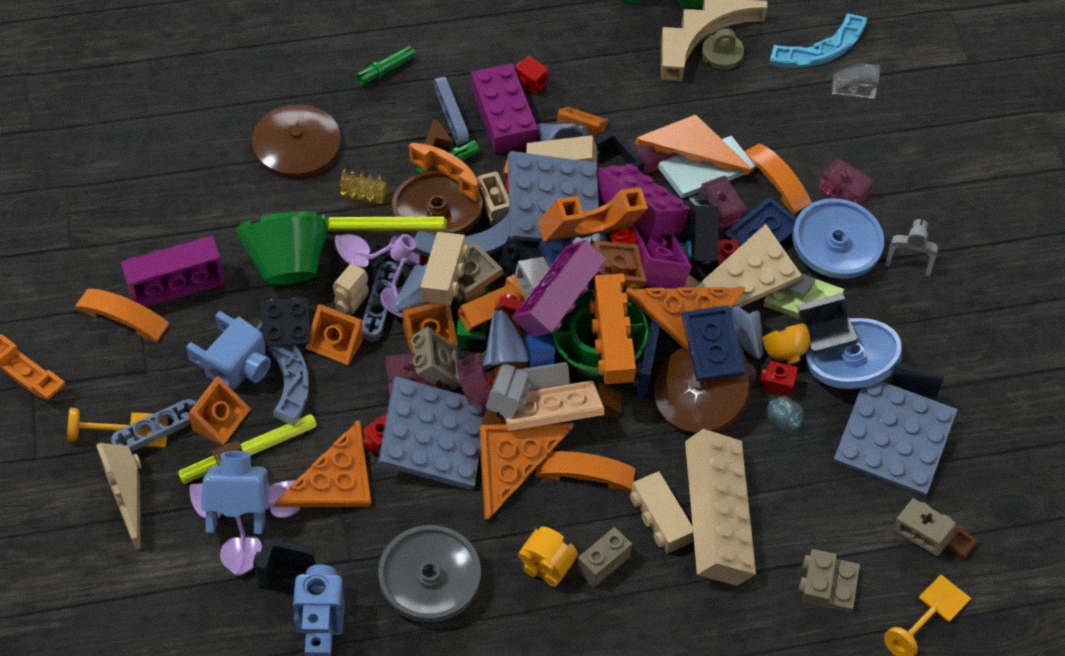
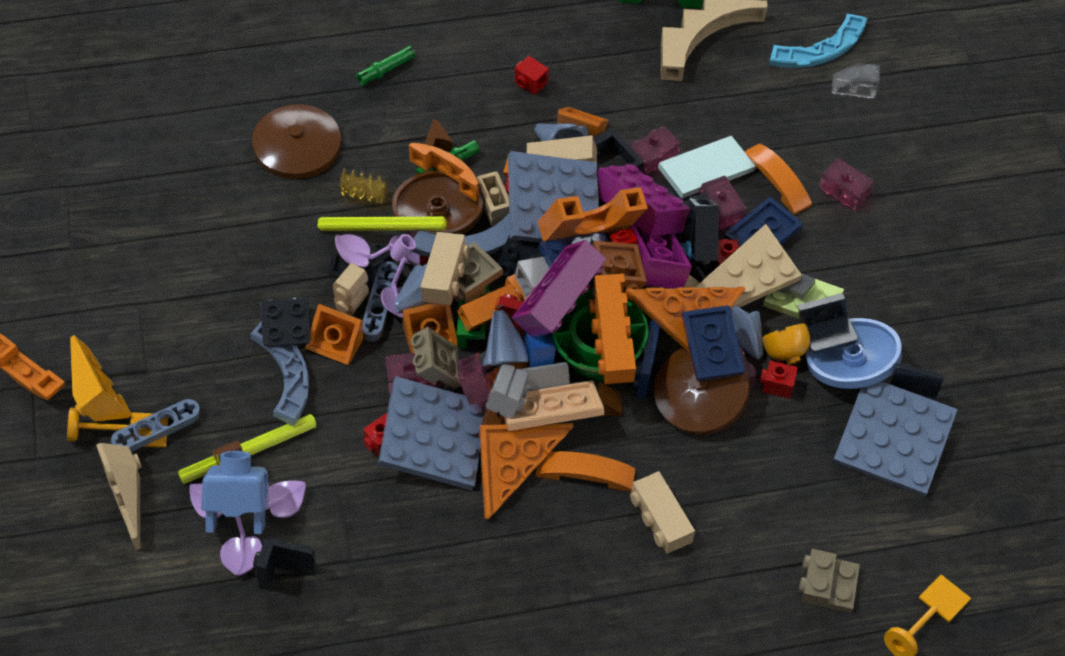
orange slope [75,289,169,343] -> none
magenta brick [121,236,225,307] -> none
medium blue piece [186,311,271,389] -> none
orange slope [189,376,251,445] -> none
green cone [236,211,330,285] -> none
orange tile [275,421,371,507] -> none
medium blue piece [293,564,345,656] -> none
dark grey dish [378,525,481,622] -> none
sand blue beam [434,76,469,146] -> none
magenta brick [471,63,538,154] -> none
light orange brick [518,527,578,587] -> none
dark tan brick [576,527,632,588] -> none
orange tile [635,115,752,175] -> none
tan brick [685,429,756,586] -> none
olive tile [701,29,744,70] -> none
clear light blue head [767,396,804,431] -> none
medium blue dish [792,198,884,279] -> none
light grey piece [885,219,938,276] -> none
dark tan brick [895,498,956,556] -> none
reddish brown tile [945,526,978,560] -> none
none -> light orange wedge [70,335,132,422]

